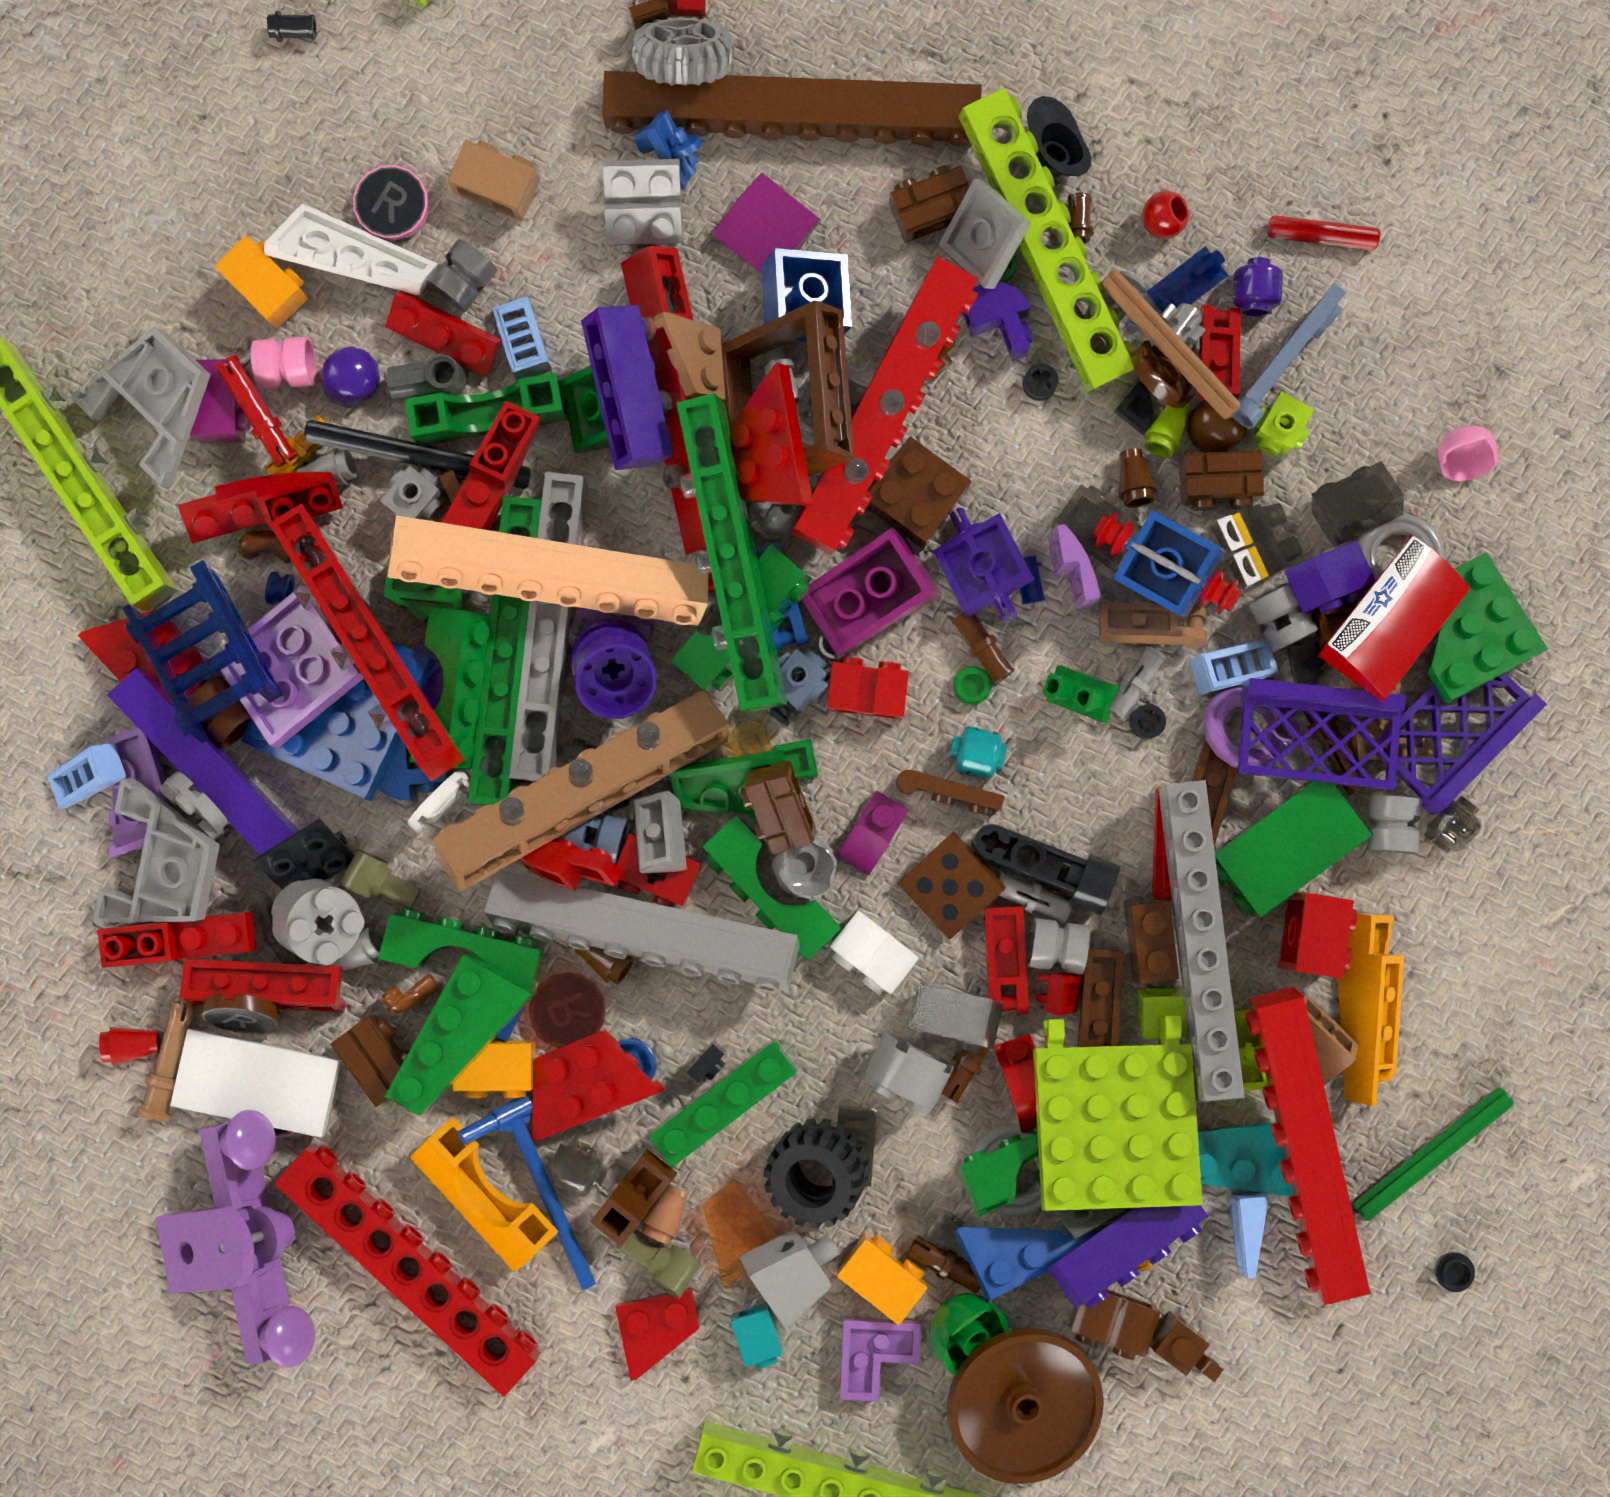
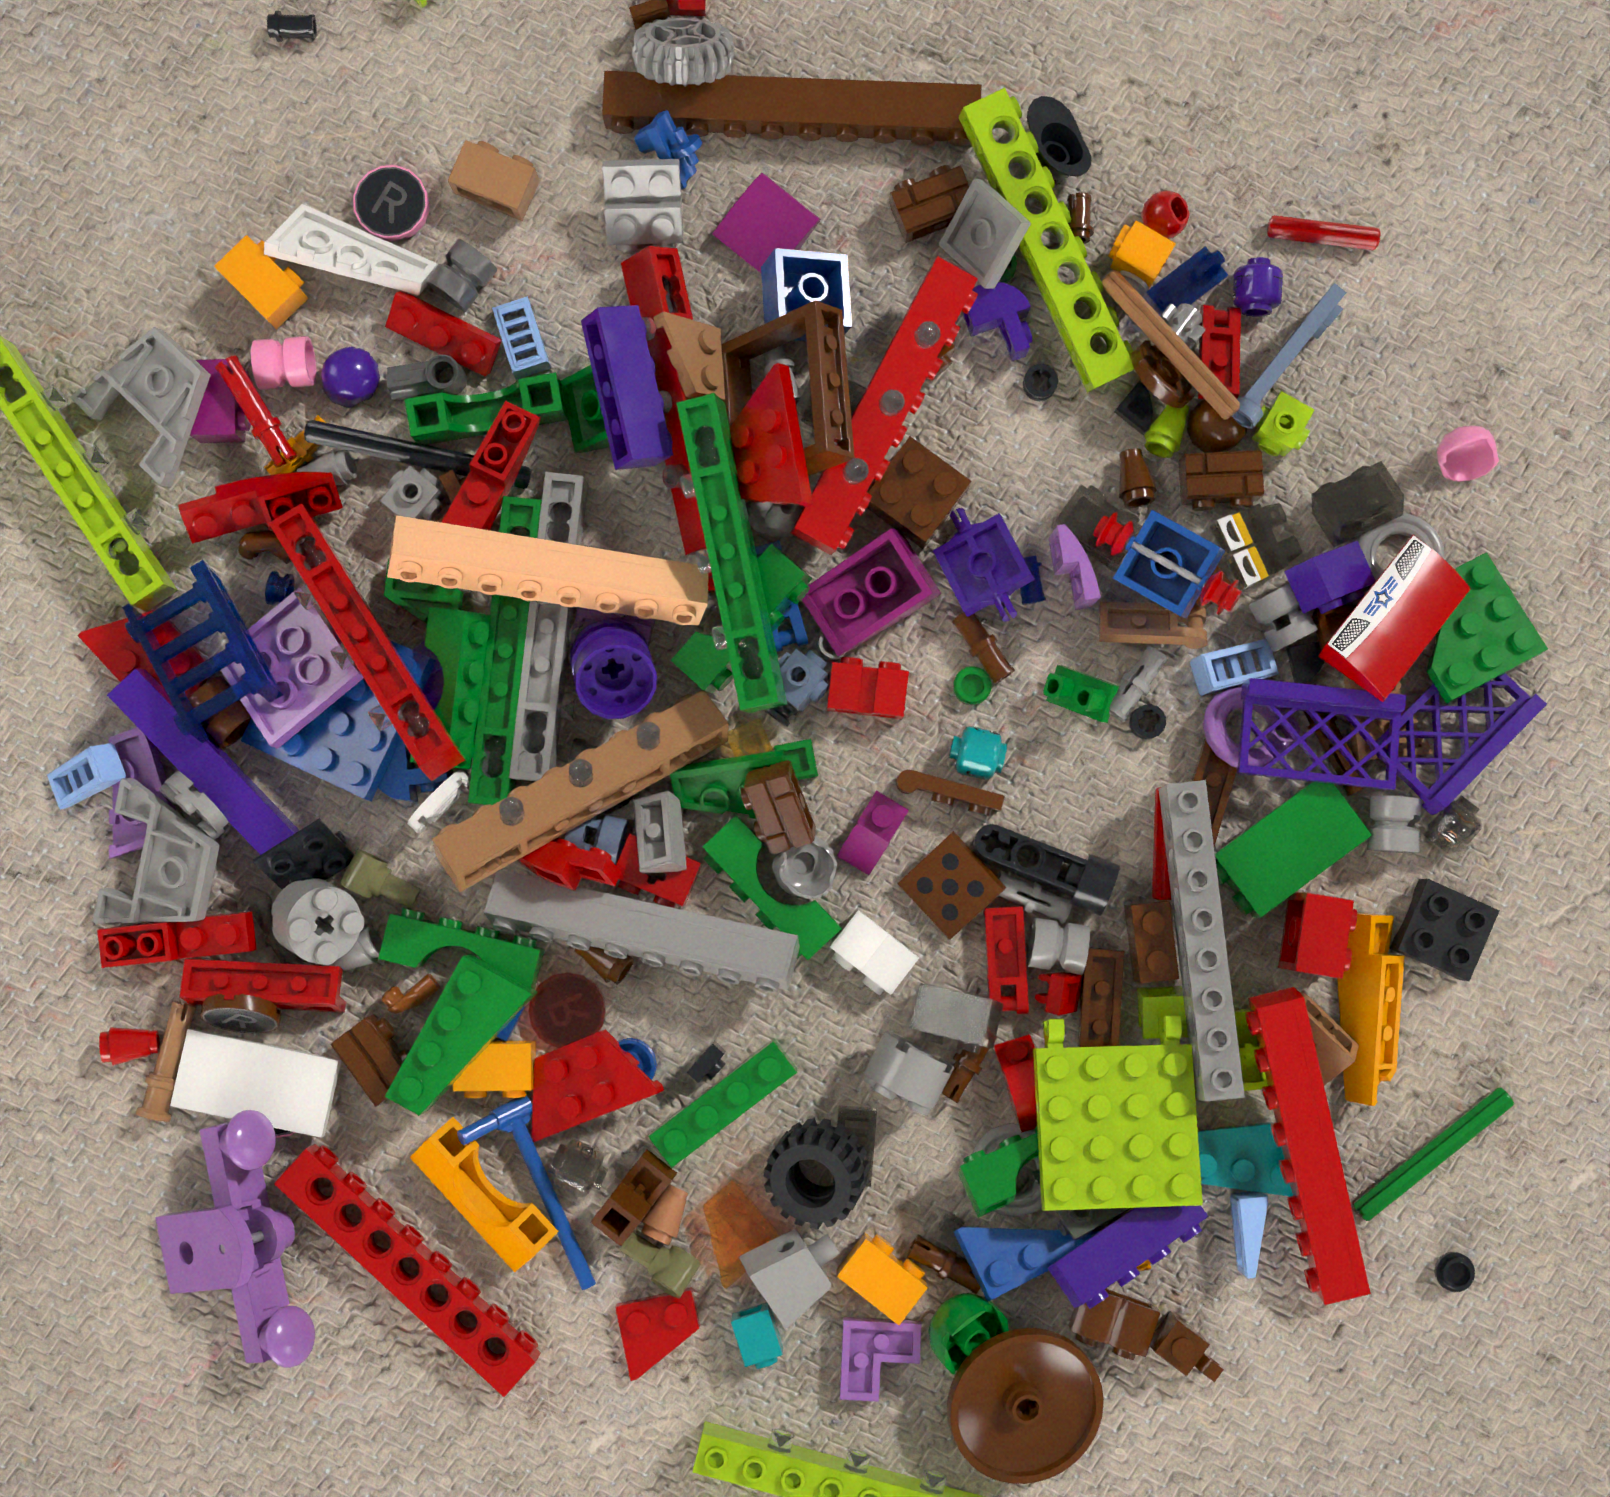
none -> light orange brick [1108,220,1176,290]
none -> black brick [1389,879,1500,982]

